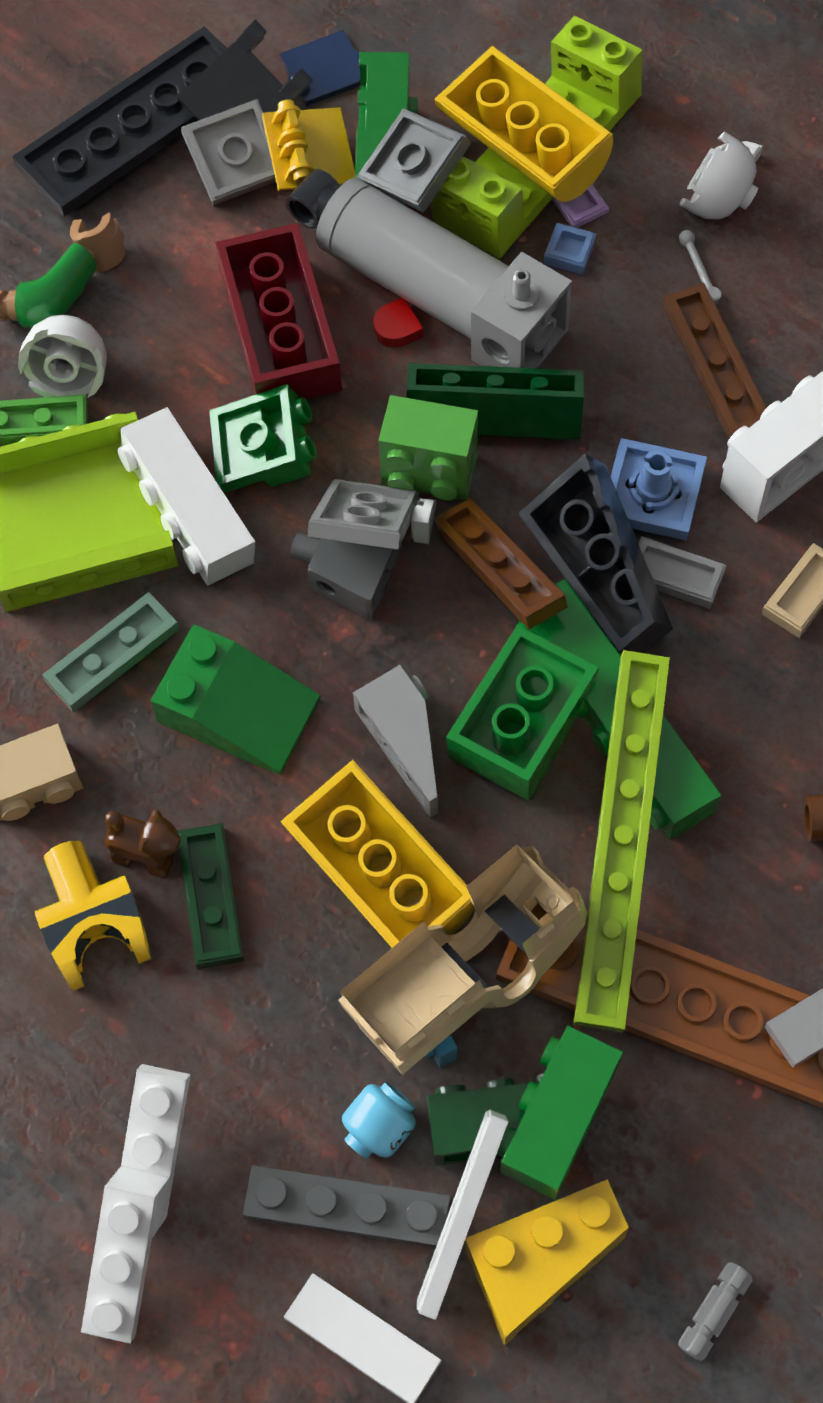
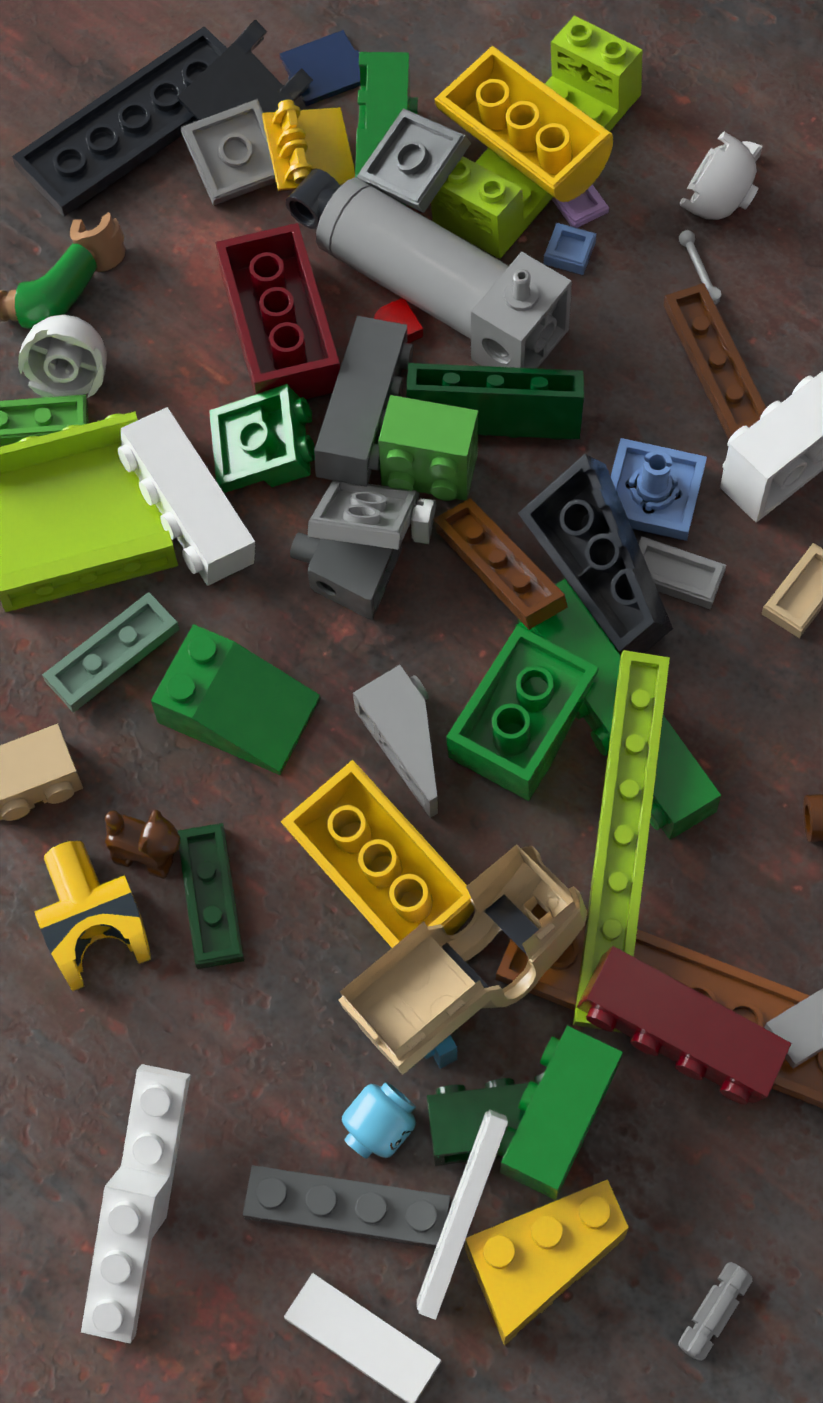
none -> dark grey brick [314,316,414,487]
none -> dark red brick [576,946,792,1105]

